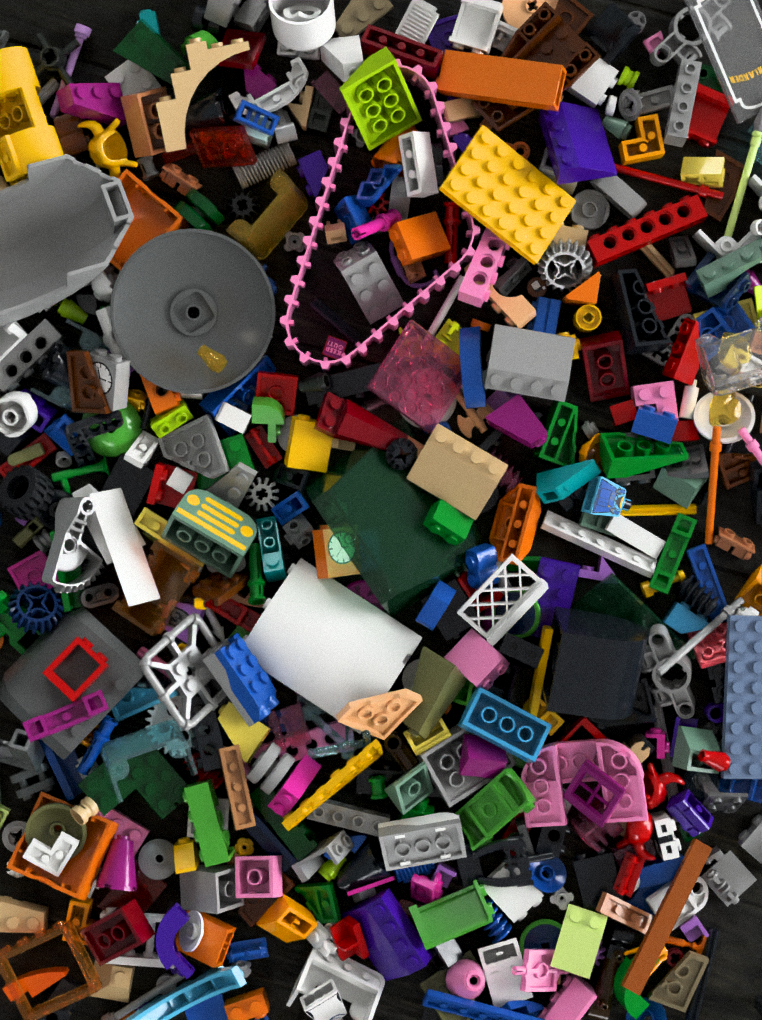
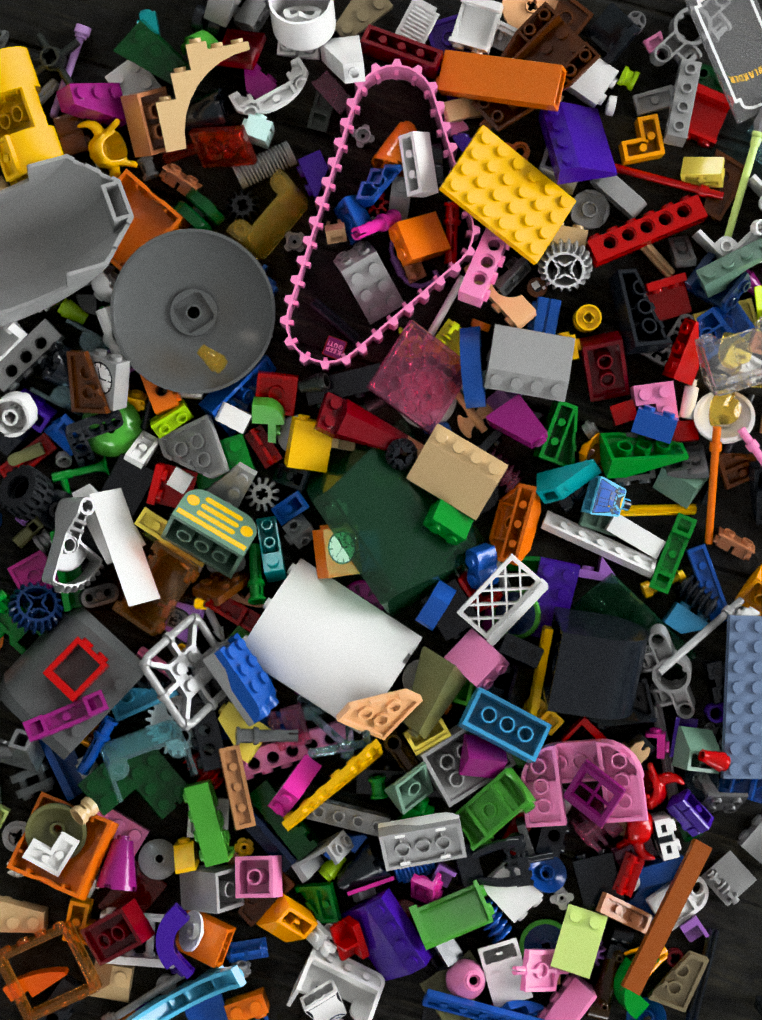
blue slope [233,99,280,136] -> none
light grey wheel [246,742,295,795] -> none
light grey piece [273,108,298,144] -> none
tan slope [287,85,314,131] -> none
lime slope [339,47,422,151] -> none
orange slope [561,272,601,307] -> none
sand green cone [602,115,633,141] -> none
light grey gear [618,88,645,121] -> none
orange piece [666,934,707,954] -> none
coral tile [688,622,727,669] -> none
light grey tile [705,846,724,864] -> none
none -> dark grey pin [235,727,298,745]

